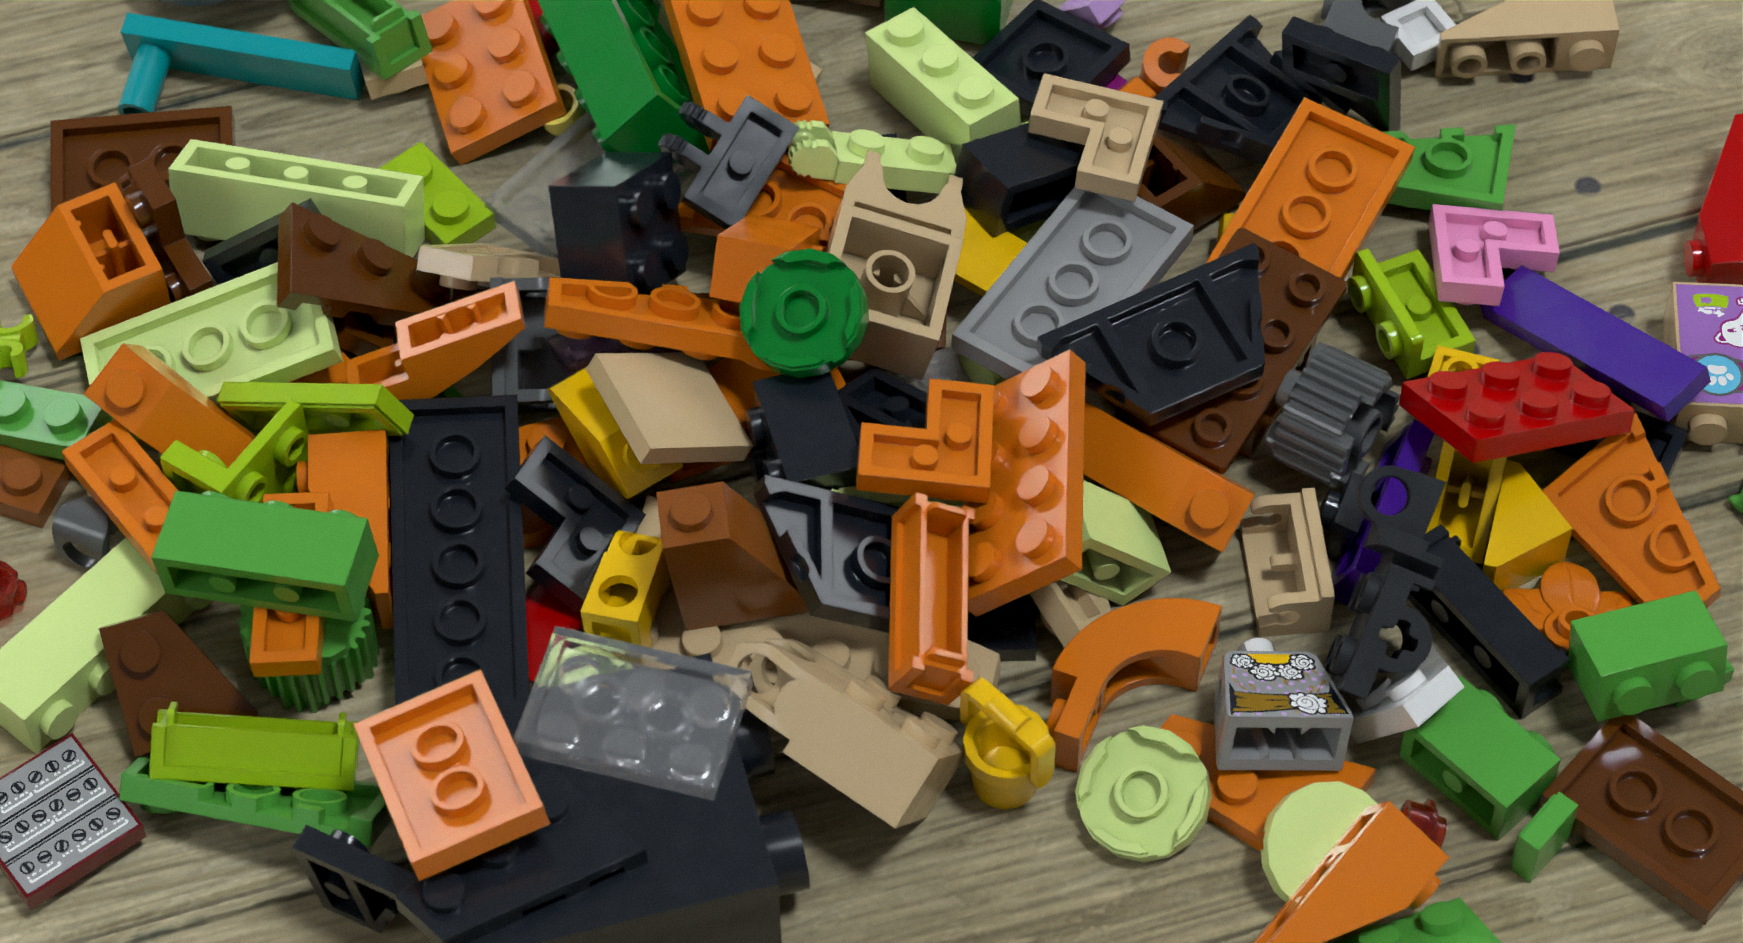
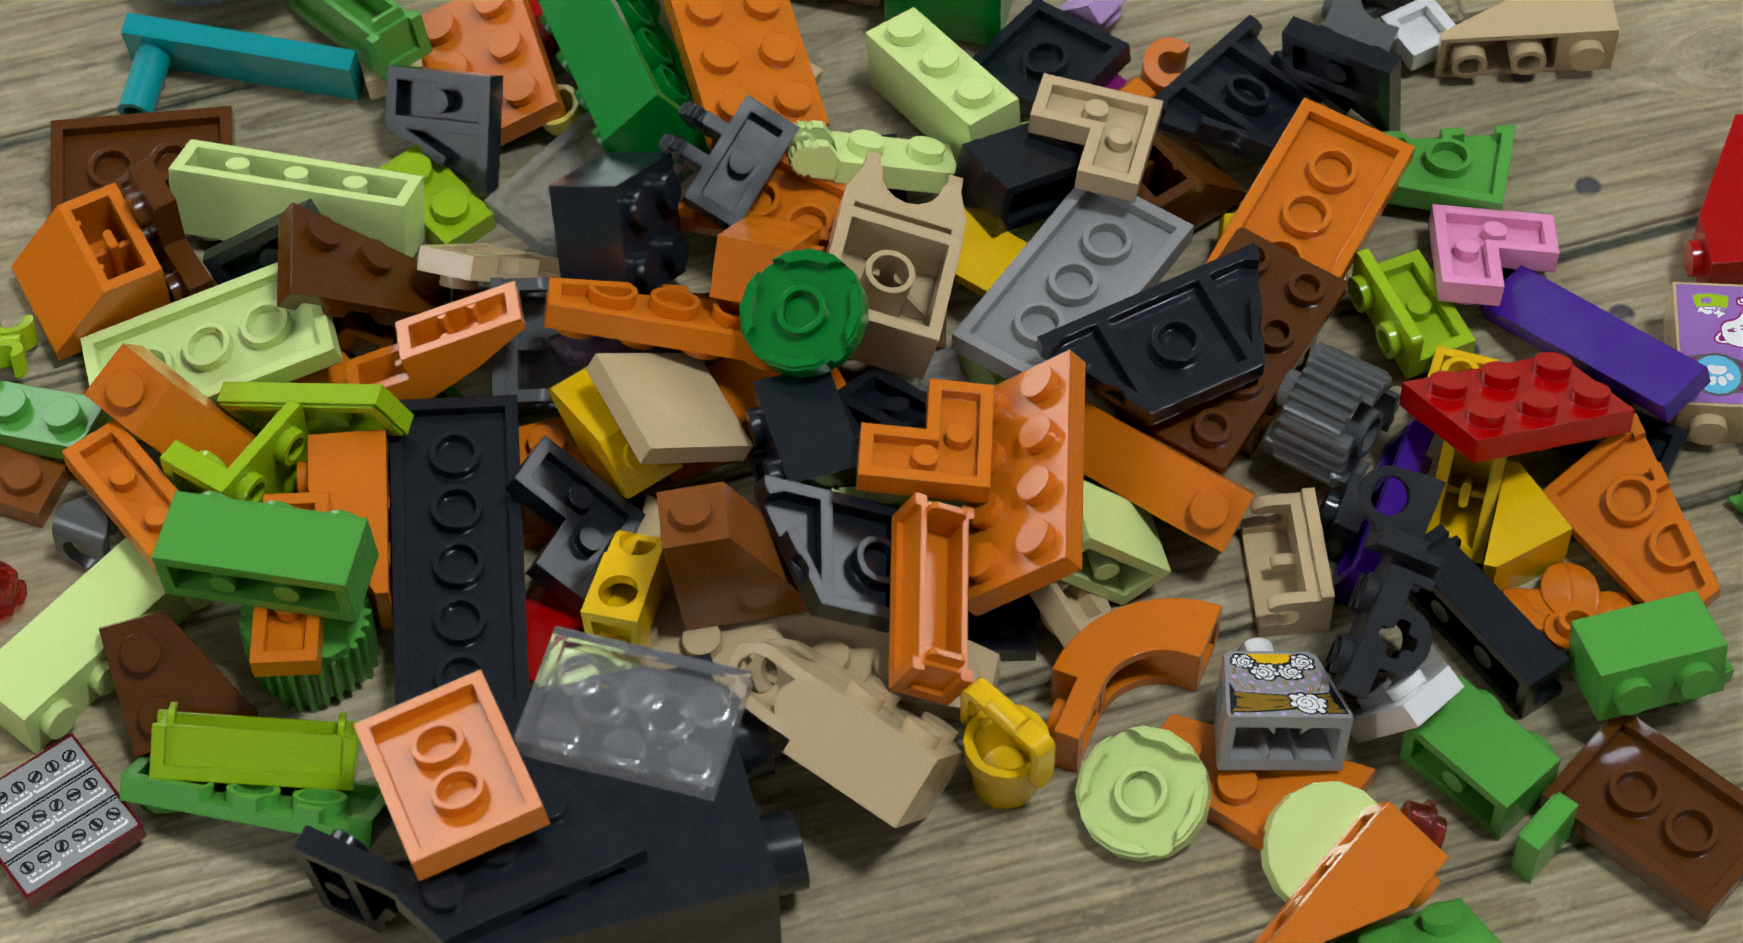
none -> black wing [385,65,503,194]

